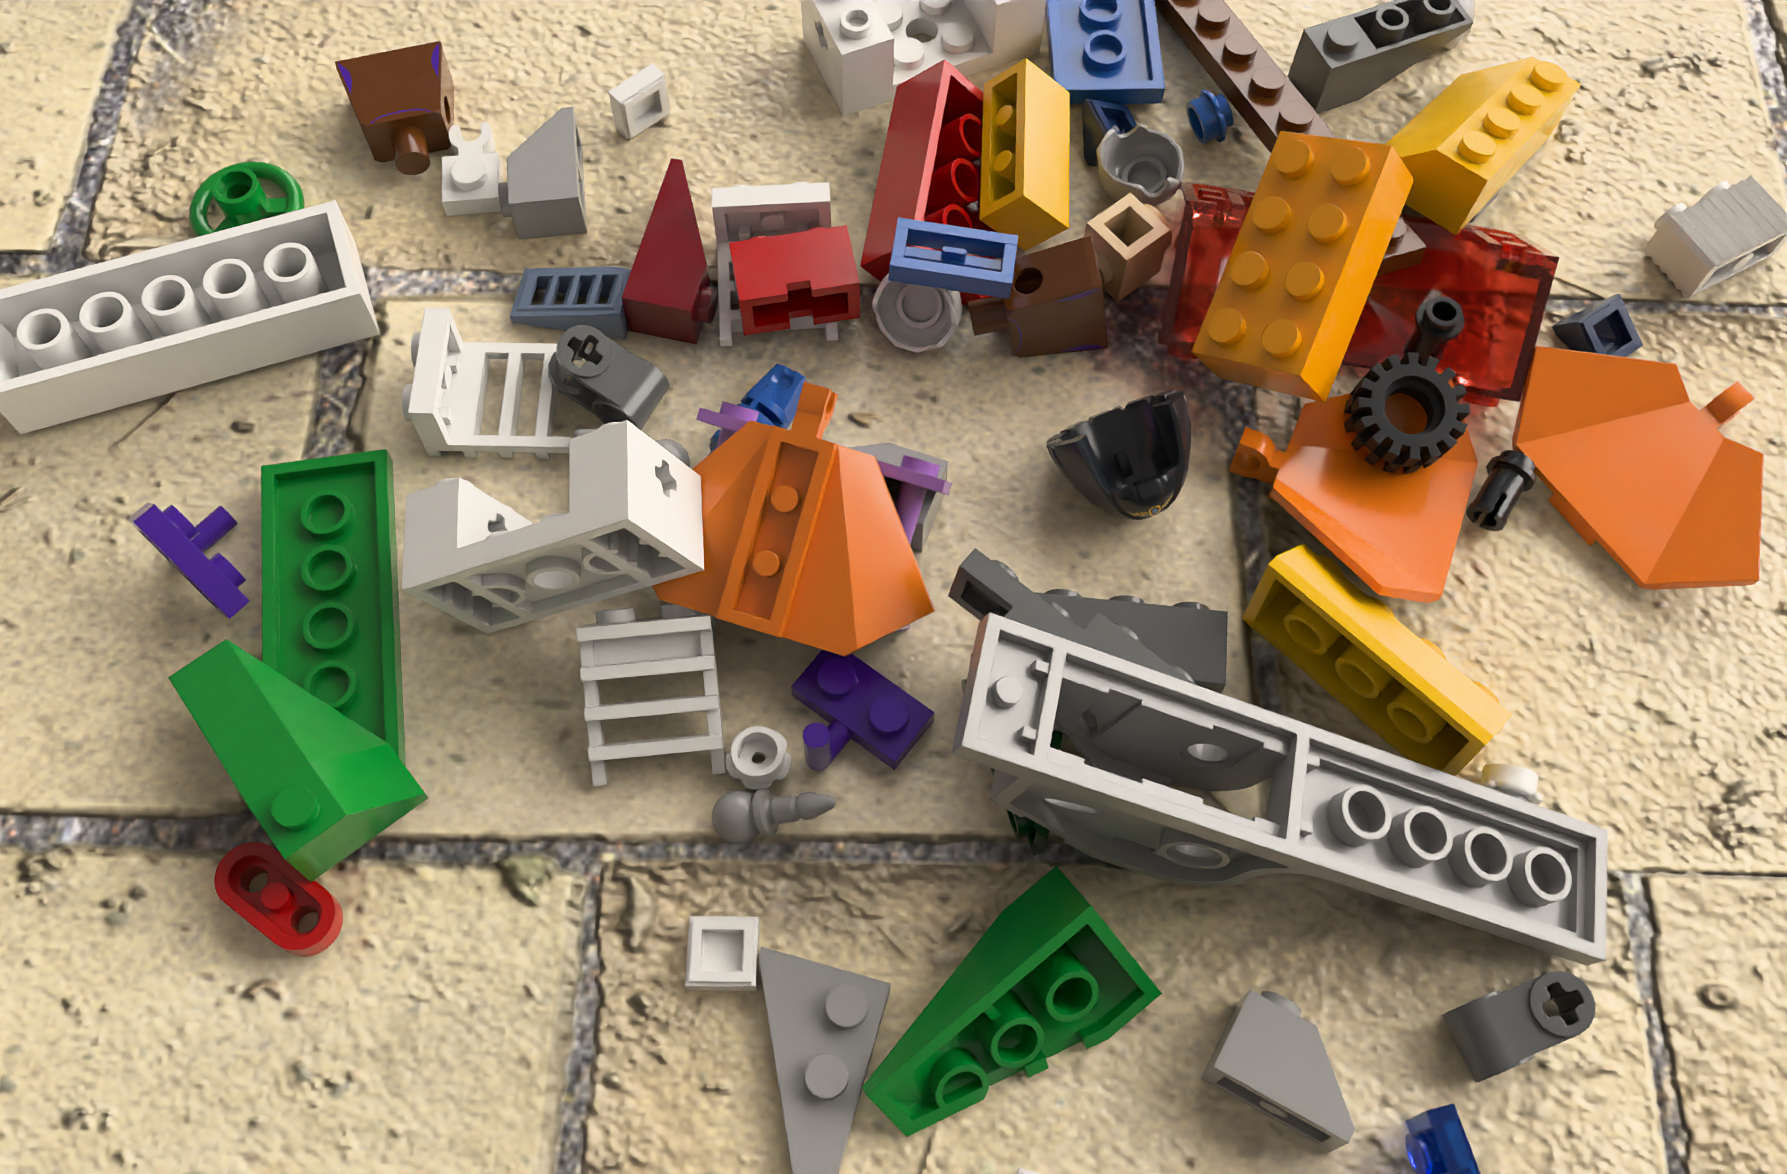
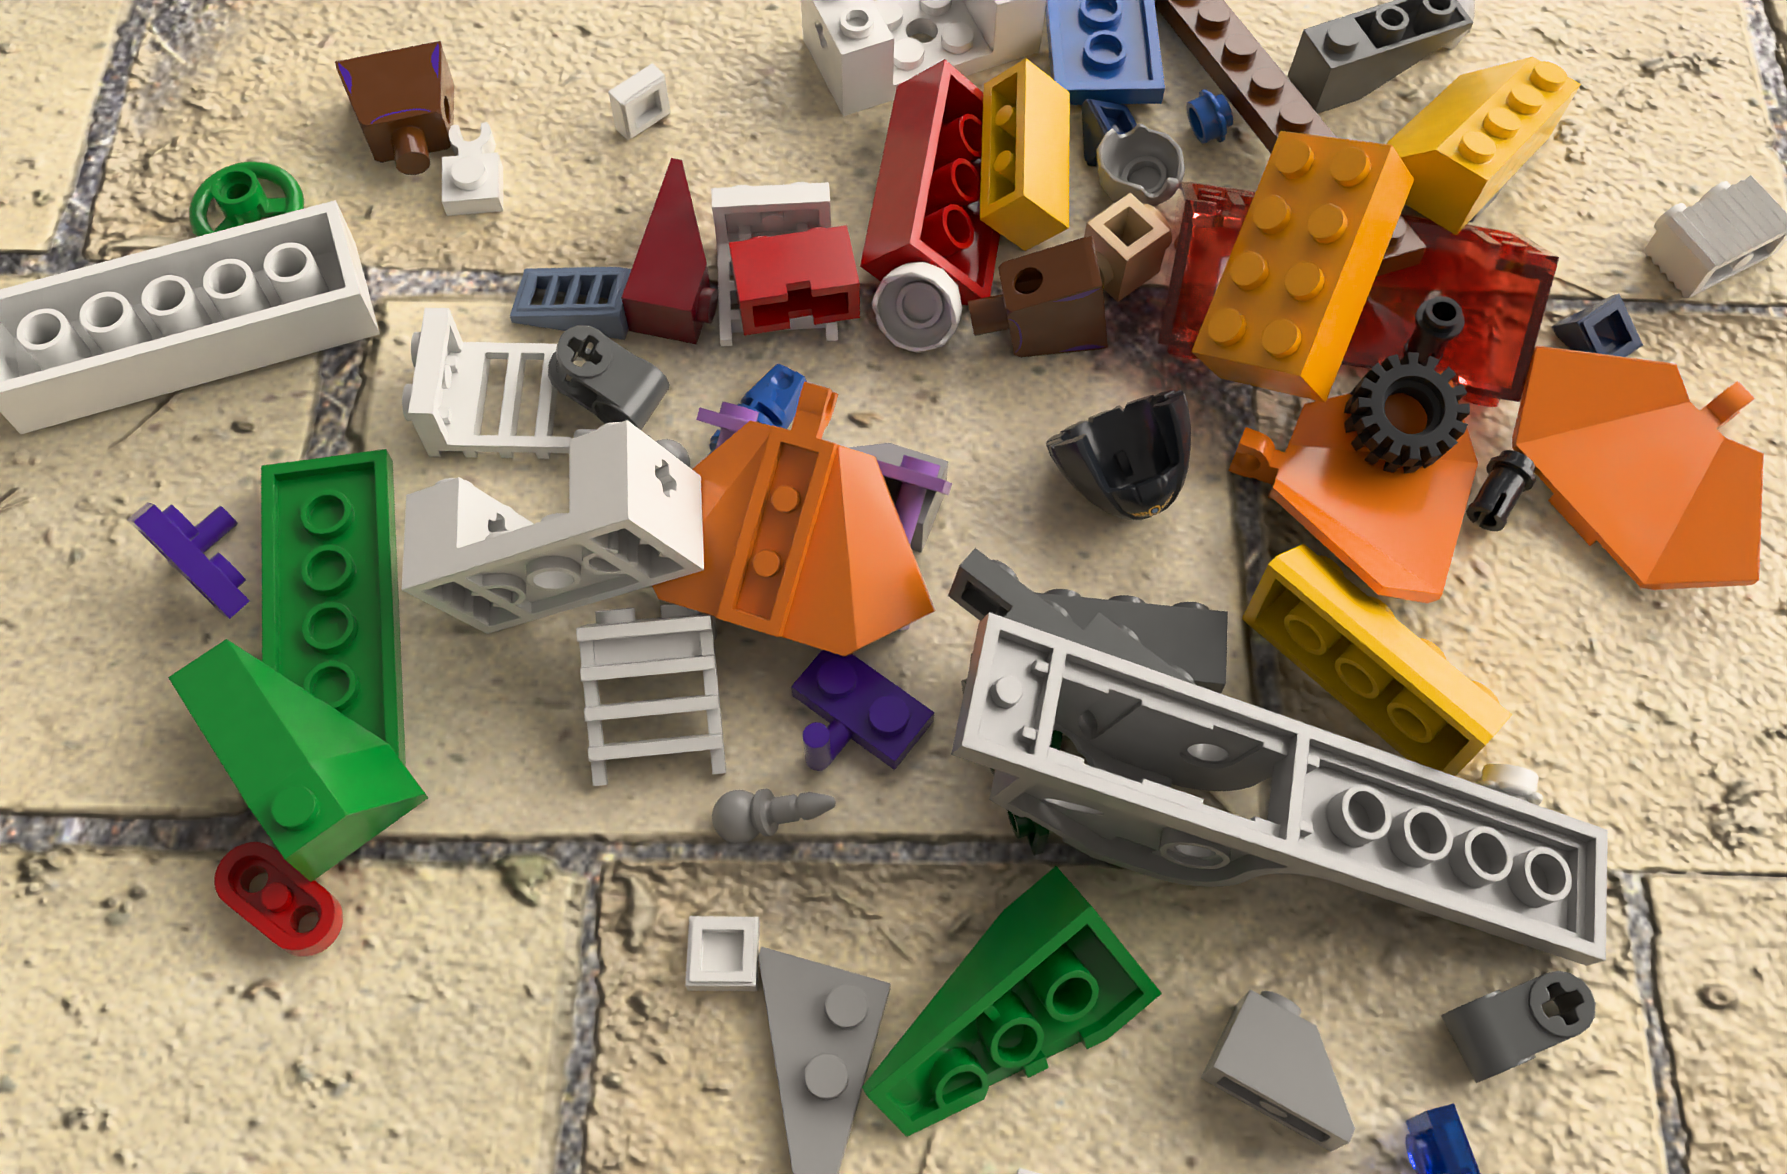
light grey slope [498,107,587,239] -> none
white plate [726,726,791,791] -> none
blue tile [888,217,1018,299] -> none

